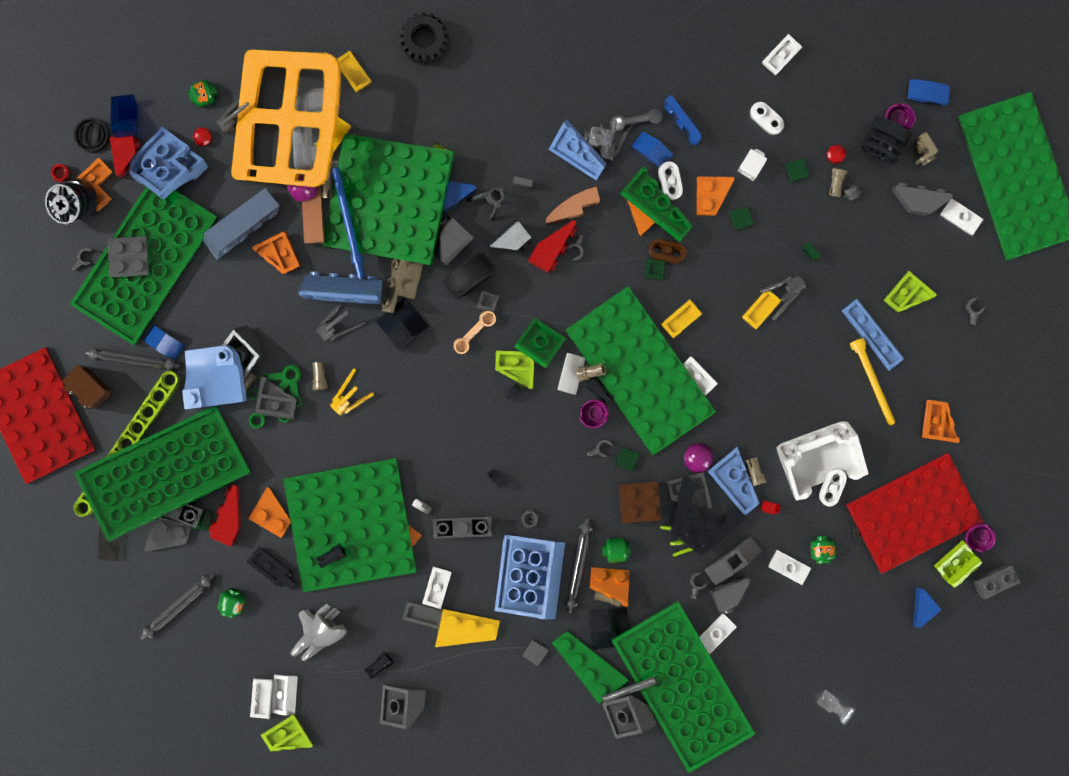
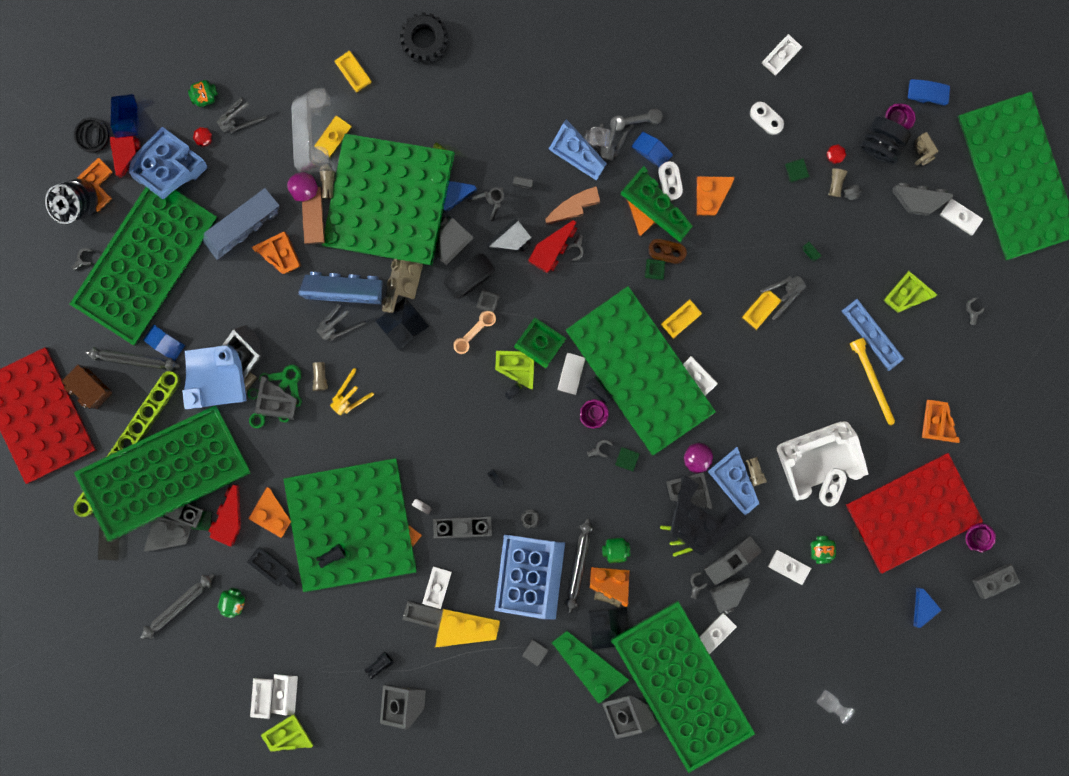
red tile [50,163,71,183] -> none
dark grey plate [108,237,149,278] -> none
light orange window [231,50,341,187] -> none
light grey piece [291,604,347,661] -> none
blue bar [332,168,365,280] -> none
dark tan pin [576,363,606,382] -> none
dark grey bar [602,676,657,703] -> none
reddish brown brick [619,481,661,523] -> none
blue plate [664,95,701,145] -> none
dark green tile [729,206,754,231] -> none
white brick [738,149,767,181] -> none
red tile [761,501,781,514] -> none
lime bracket [934,541,983,588] -> none

